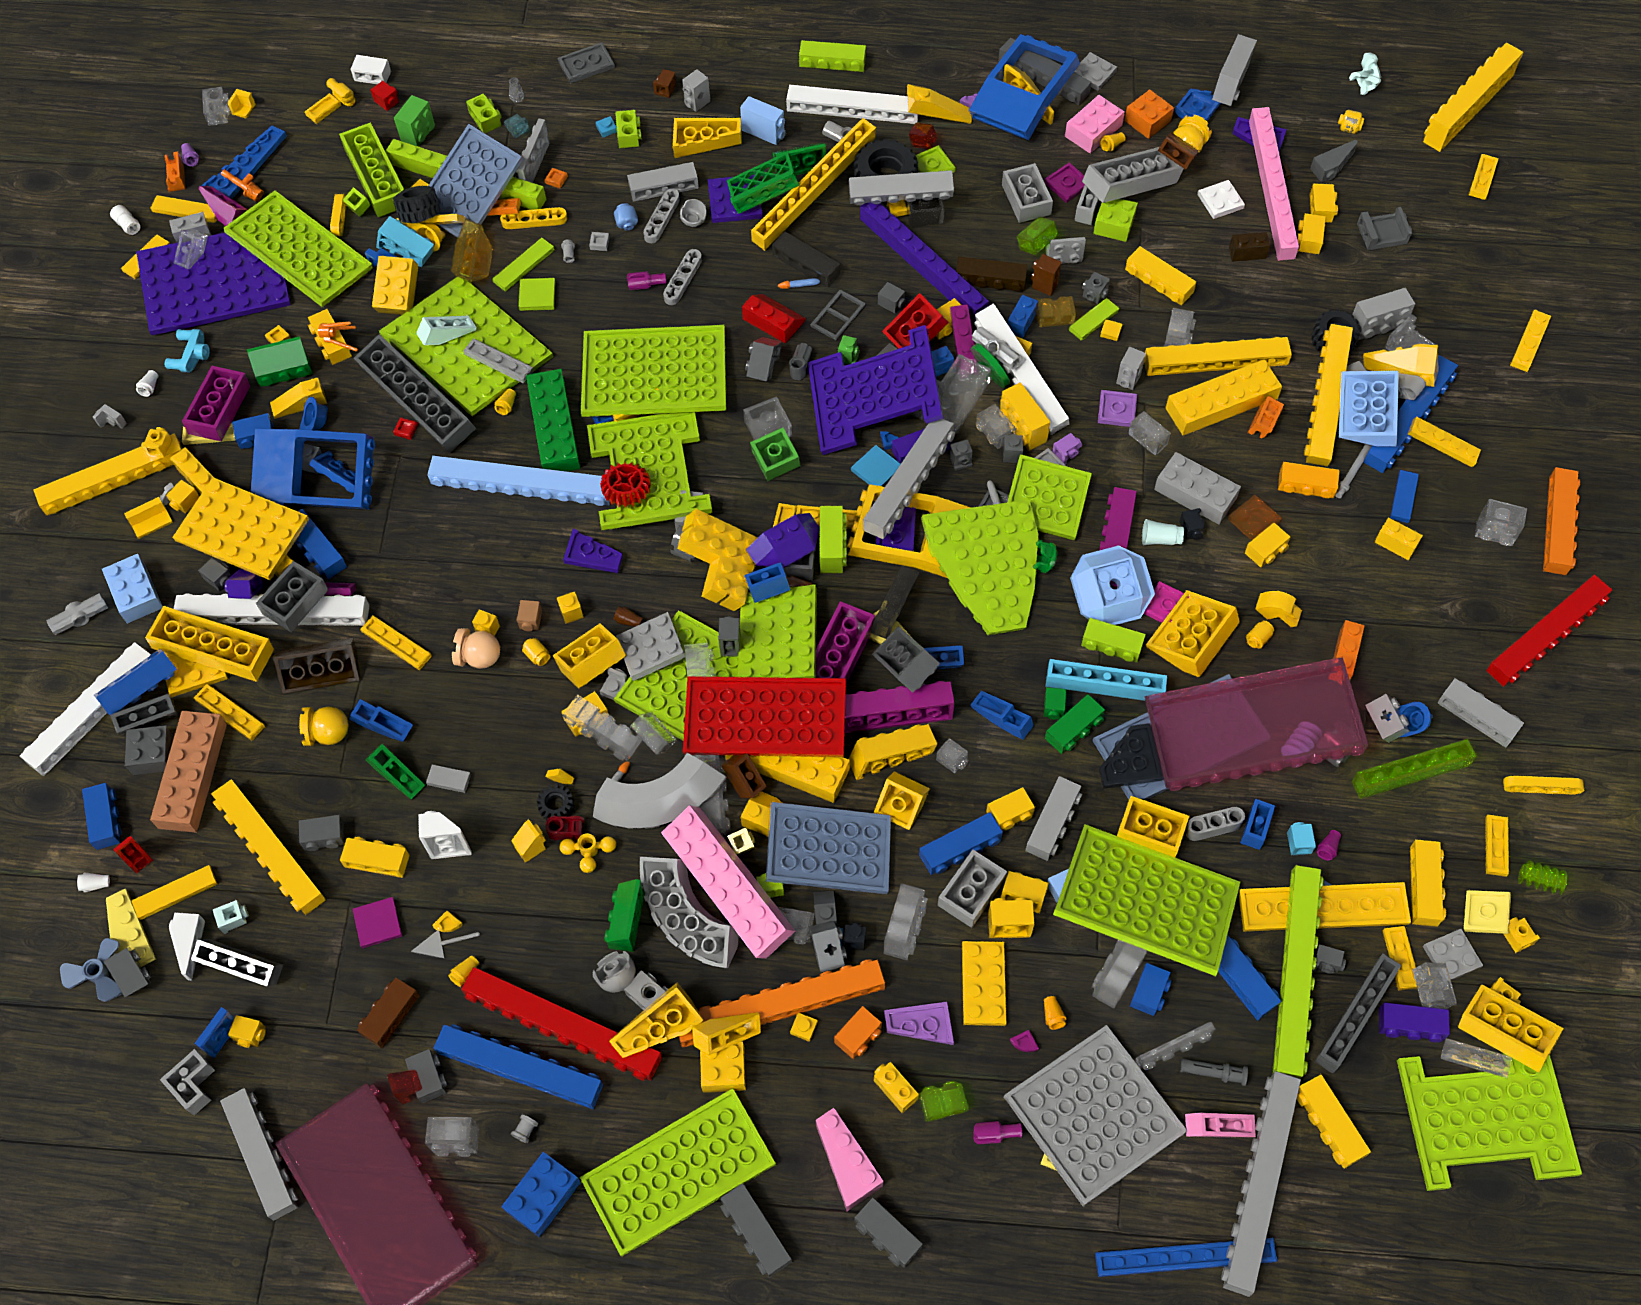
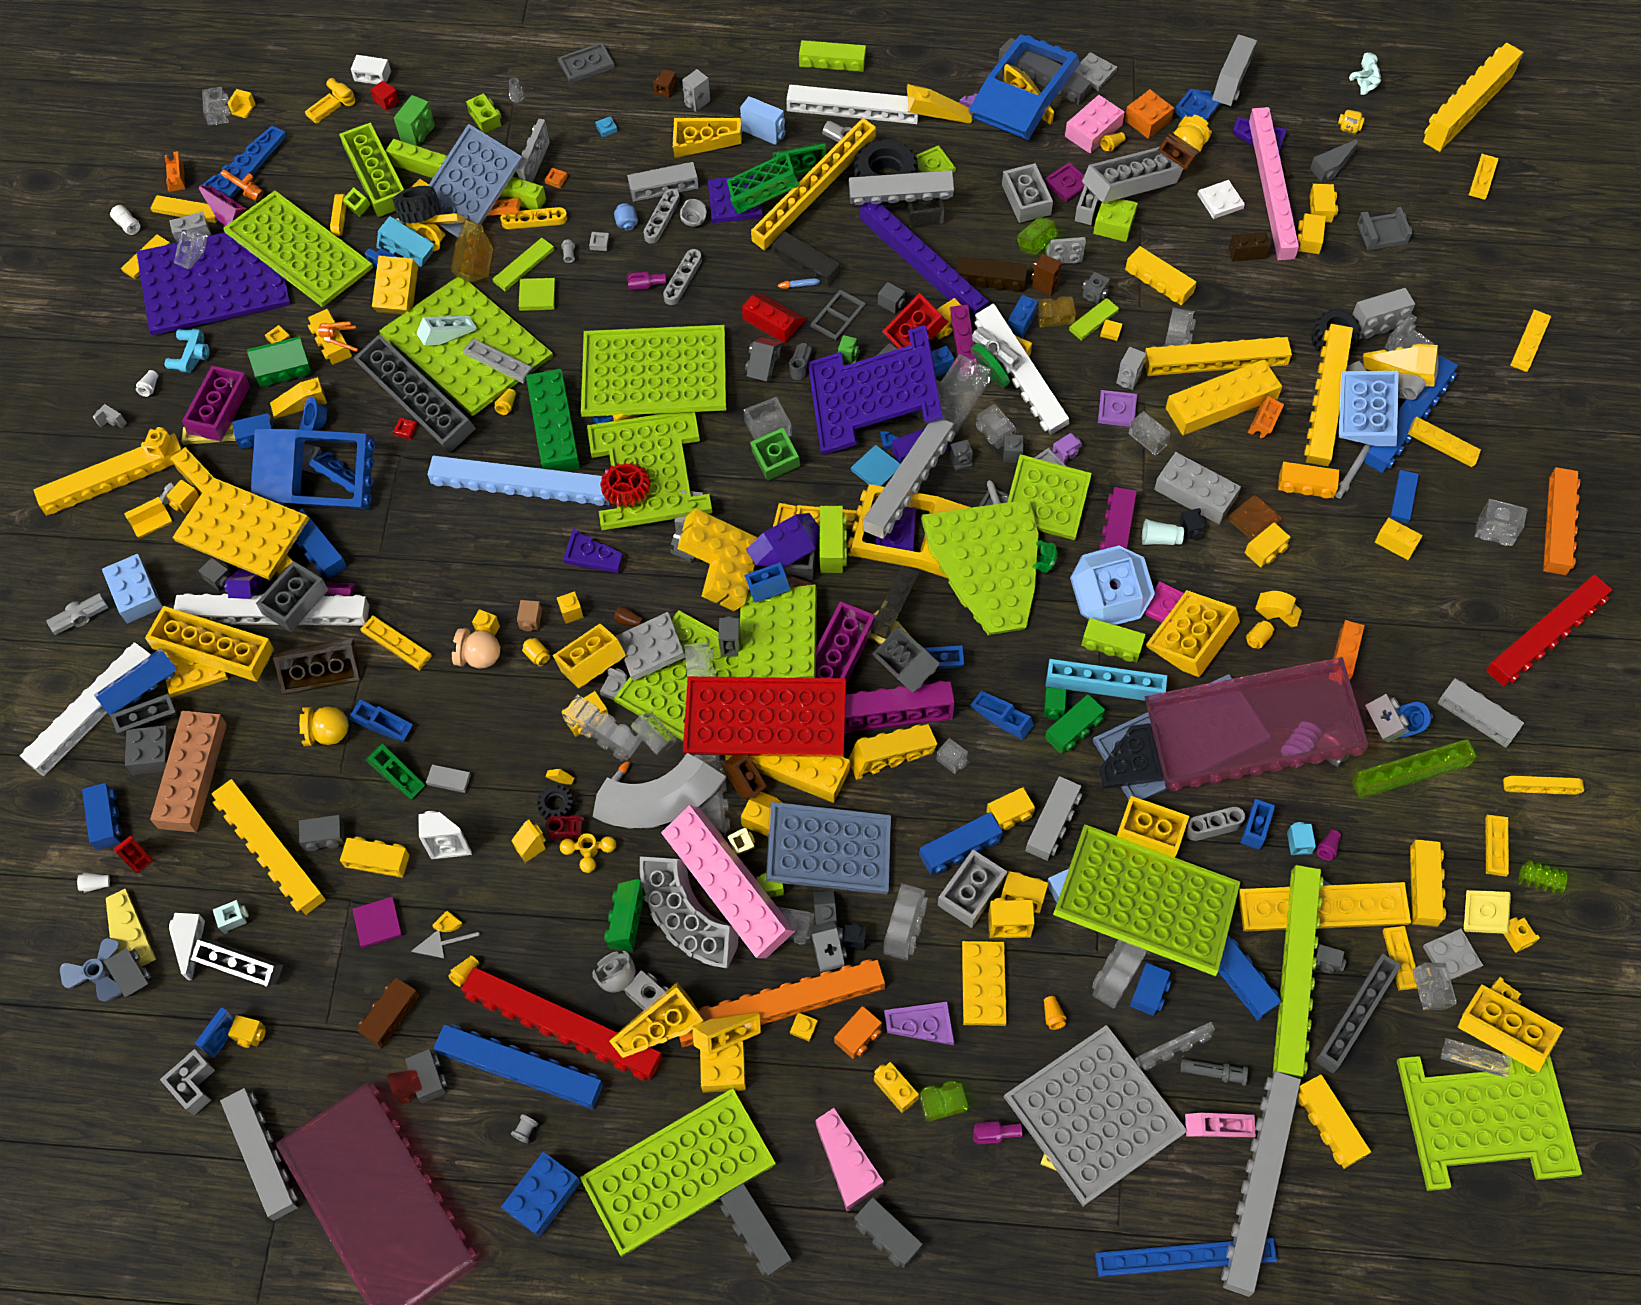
yellow tile [132,865,218,920] -> none
medium lavender cone [181,143,199,166] -> none
yellow tile [194,684,265,741] -> none
clear brick [425,1117,479,1157] -> none
clear light blue bracket [504,114,529,138] -> none
lime brick [615,110,641,148] -> none
yellow slope [874,772,930,830] -> none
yellow plate [887,200,908,217] -> none
clear red brick [908,123,937,149] -> none
yellow brick [999,382,1050,451] -> none
magenta tile [1010,1030,1039,1052] -> none
dark purple brick [1379,1003,1450,1042] -> none

